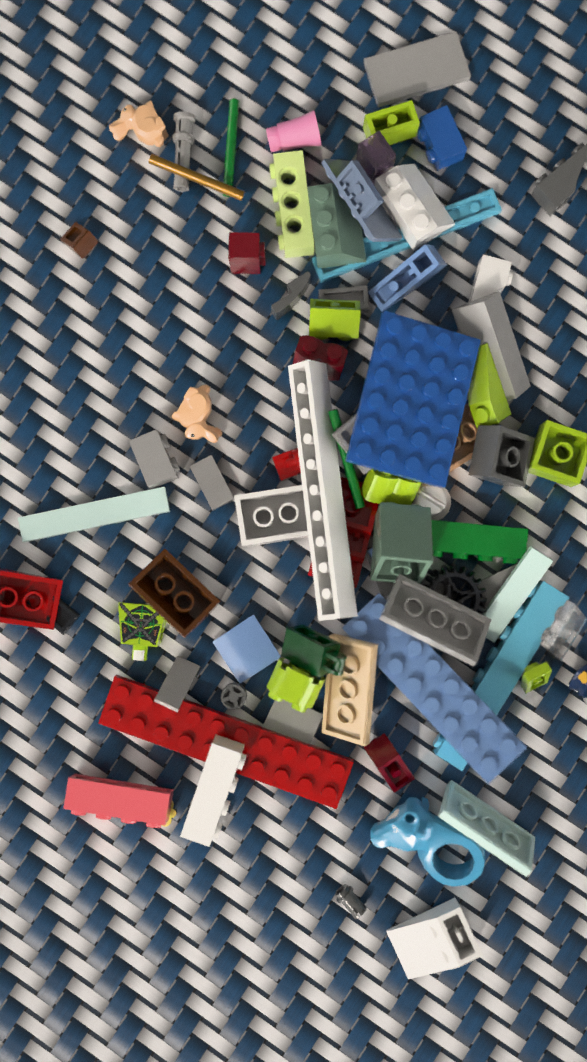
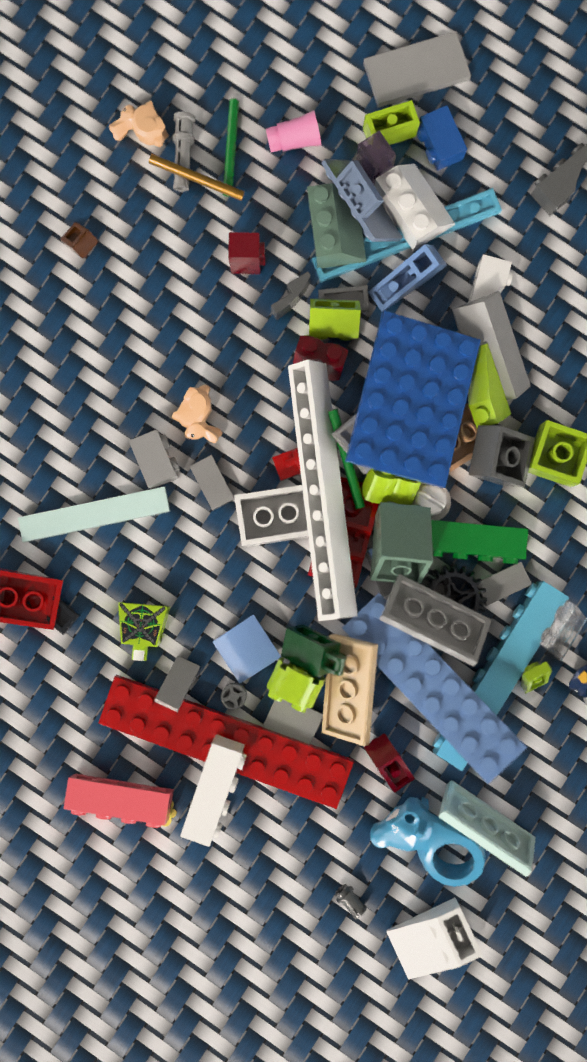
reddish brown slope [128,549,220,638] -> none
yellowish green brick [269,150,314,258] -> none
light aqua tile [481,546,553,643] -> none

